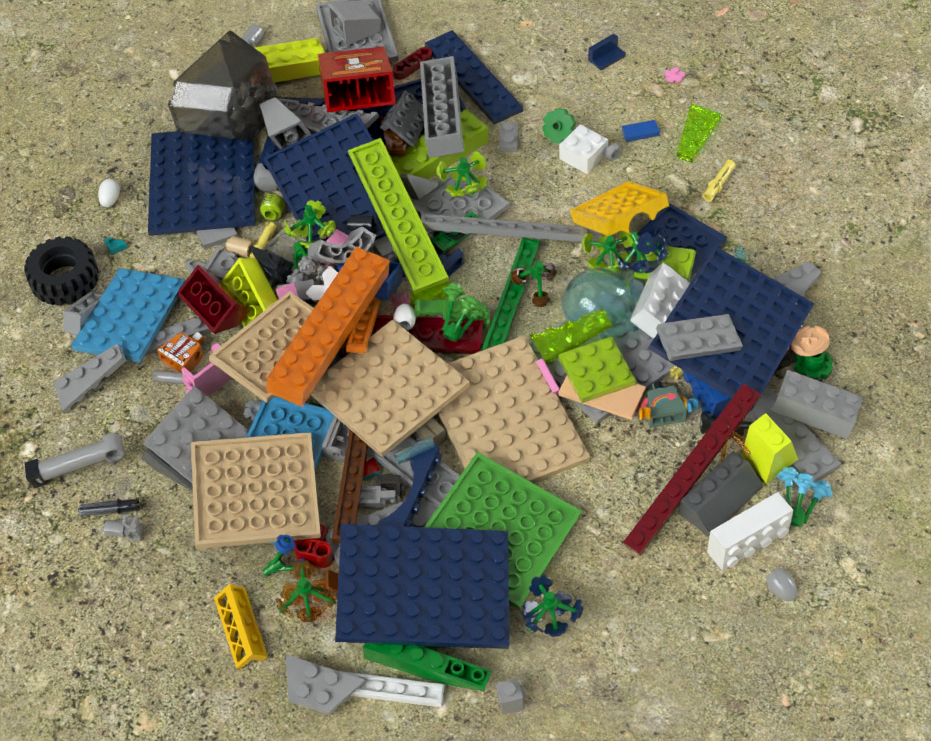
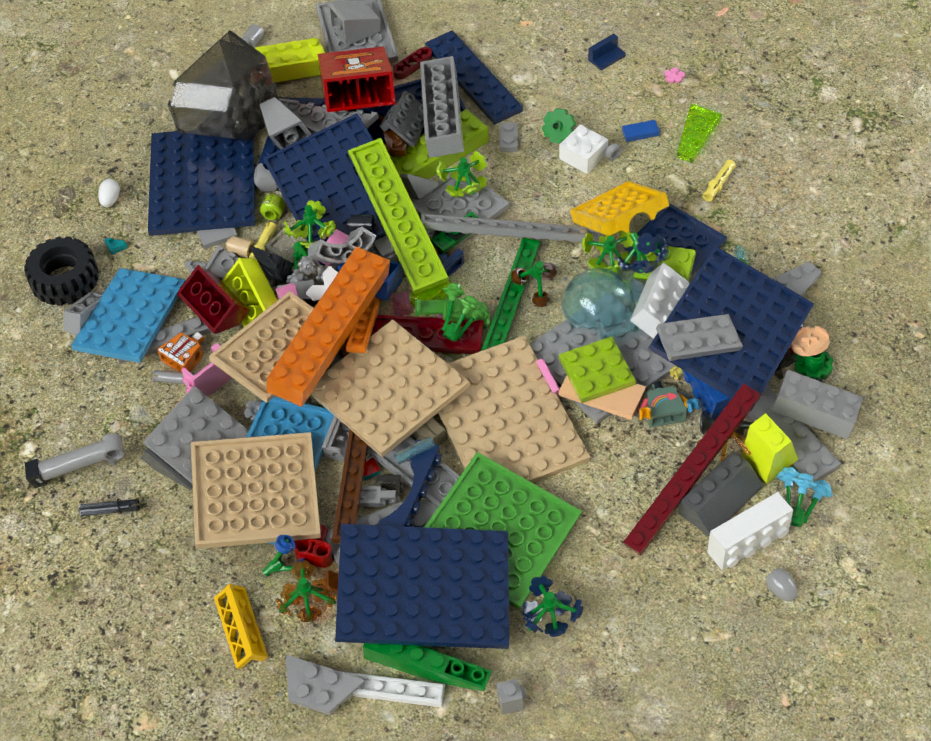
light grey wing [53,344,126,414] -> none
light grey bar [103,514,144,541] -> none
white animal [393,304,416,331] -> none
clear neon green wing [530,309,613,364] -> none

